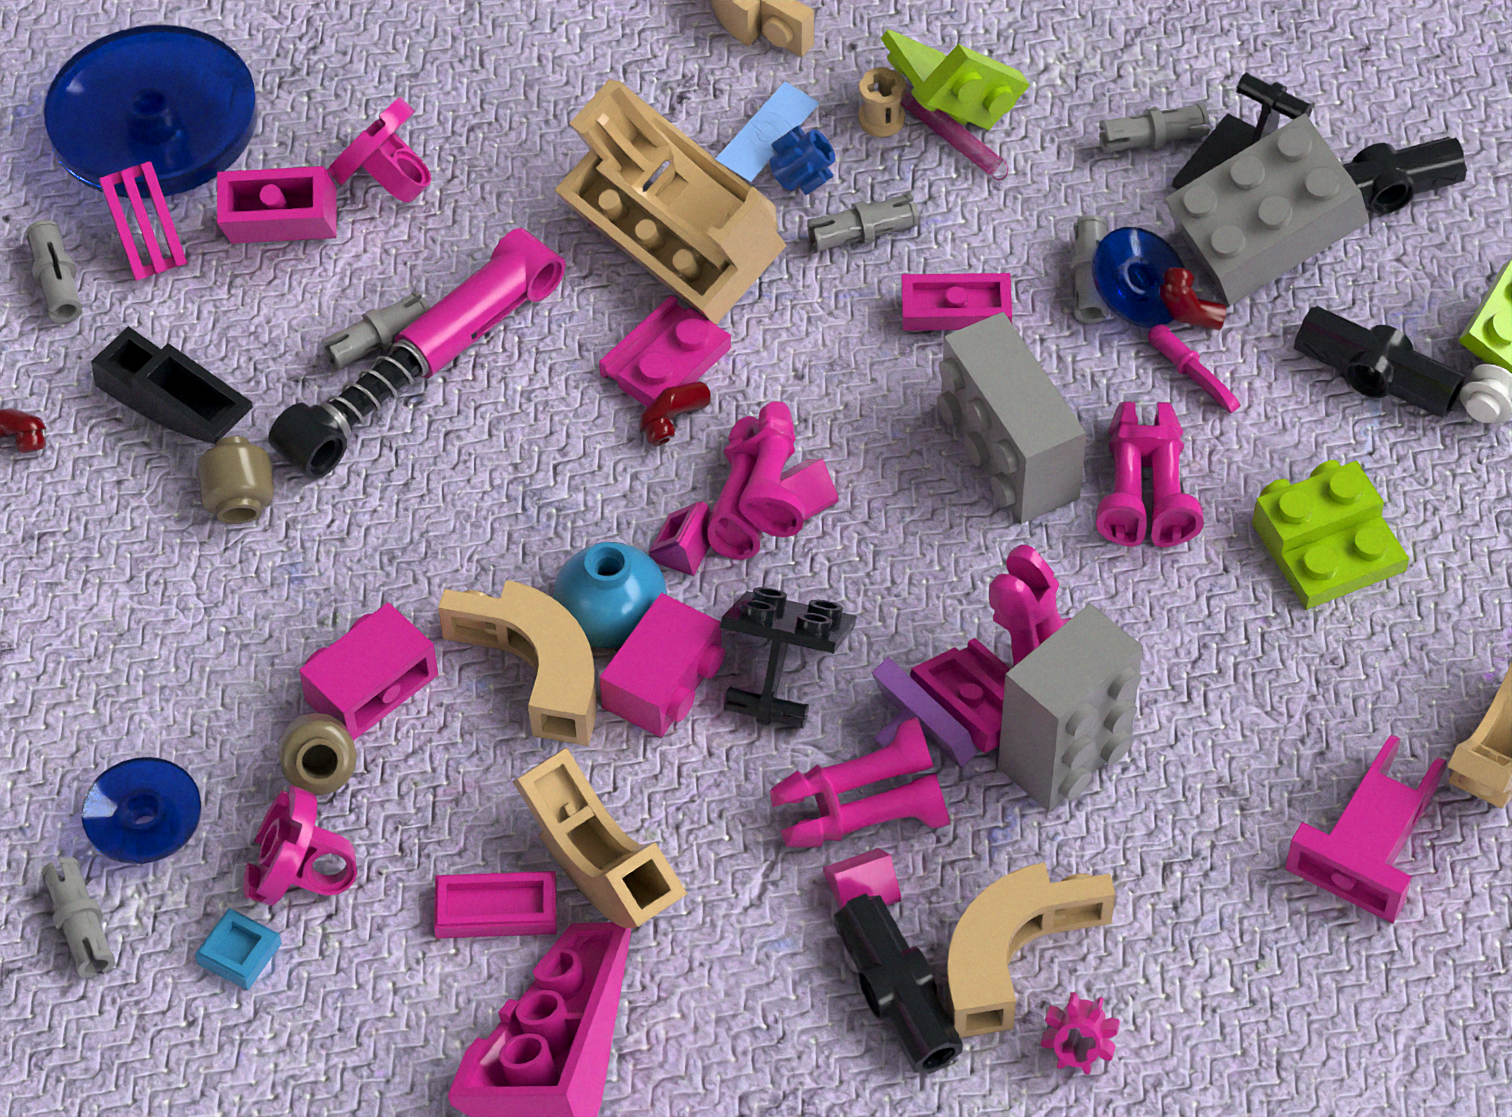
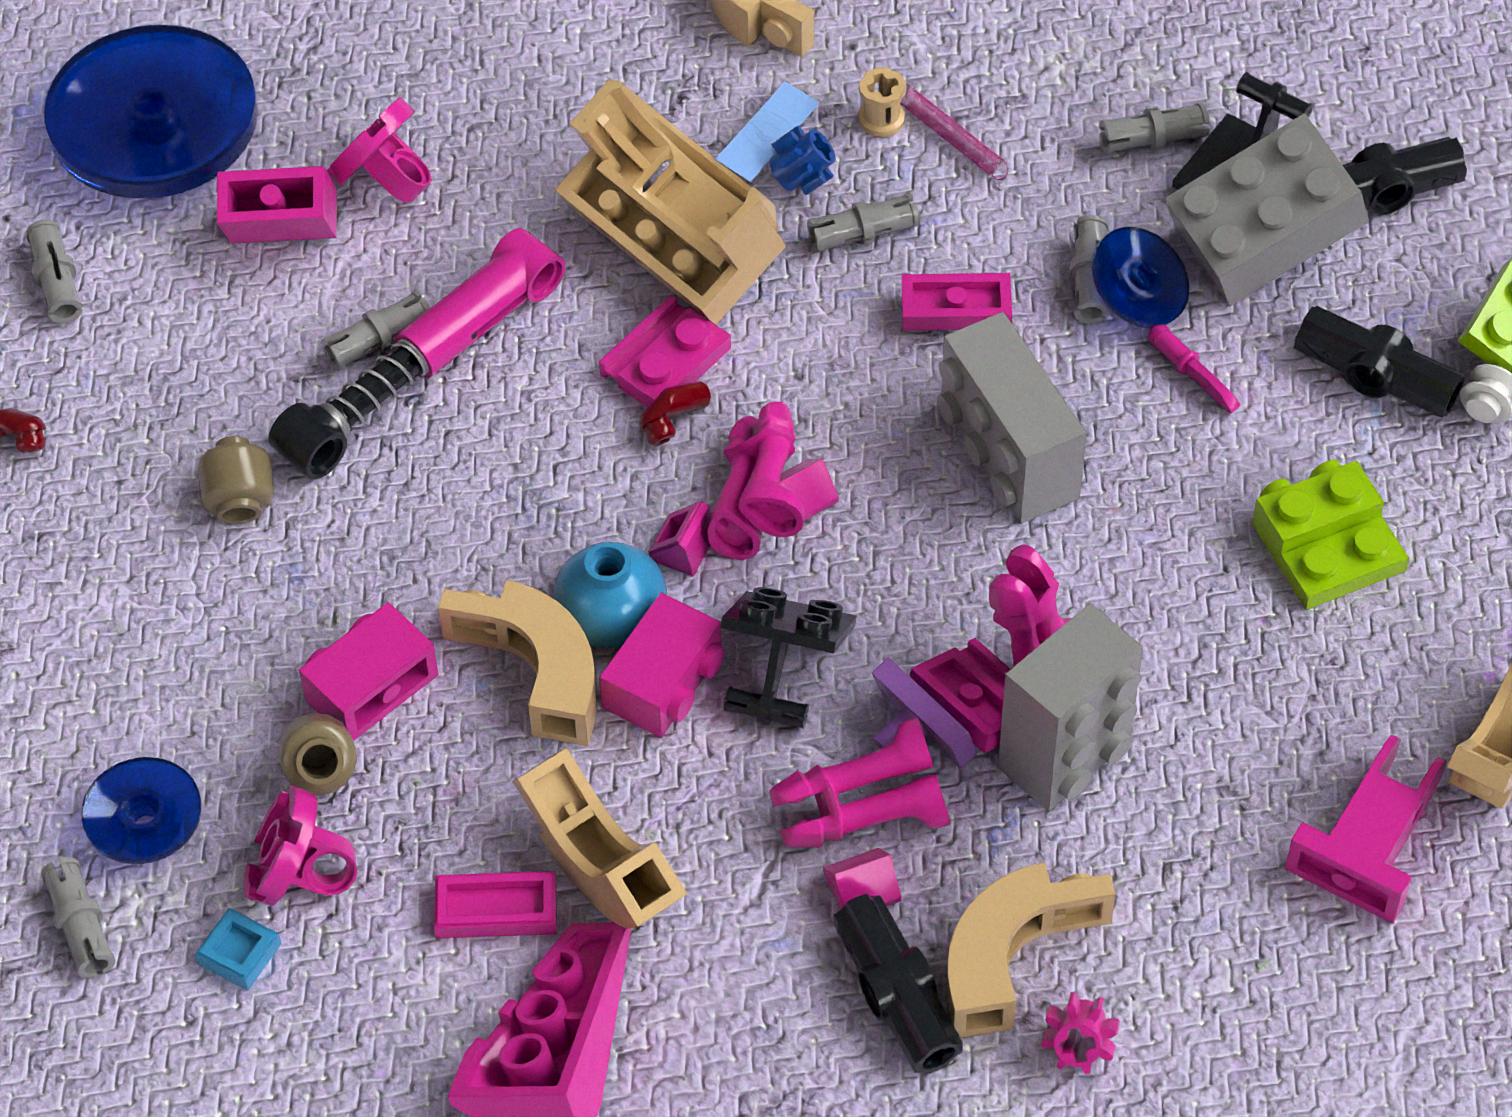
black slope [91,326,253,444] -> none
dark pink tile [98,161,187,281] -> none
lime bracket [880,29,1030,130] -> none
dark pink piece [1095,401,1204,548] -> none
dark red arm [1159,267,1226,331] -> none

